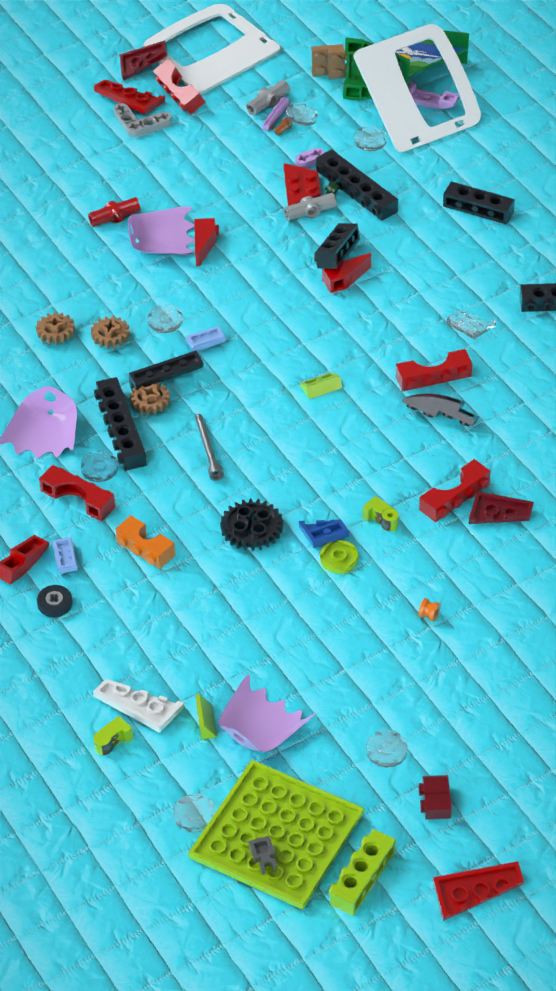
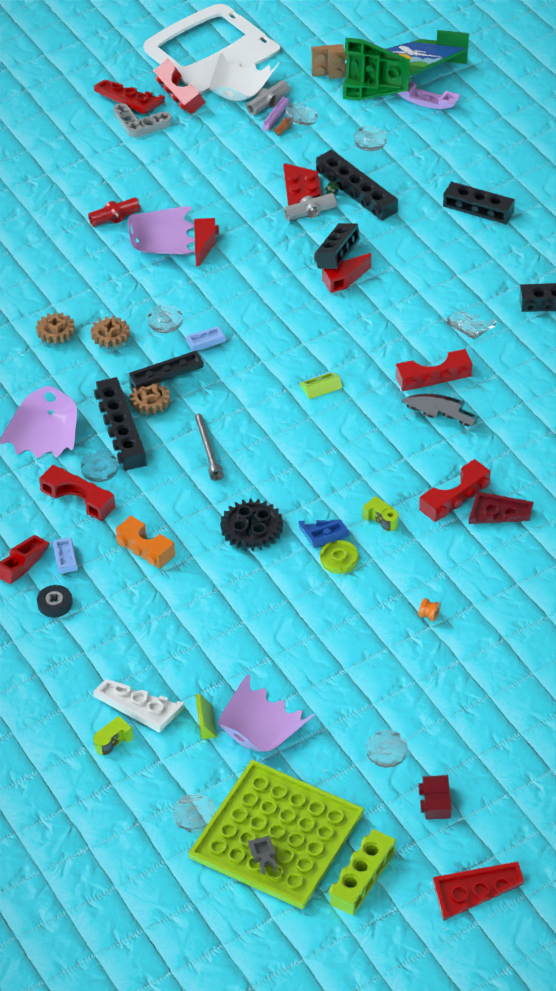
dark red wing [120,40,168,80] -> none
lavender beam [295,148,325,168] -> none
white door [354,24,481,153] -> none
none -> white piece [210,53,280,101]

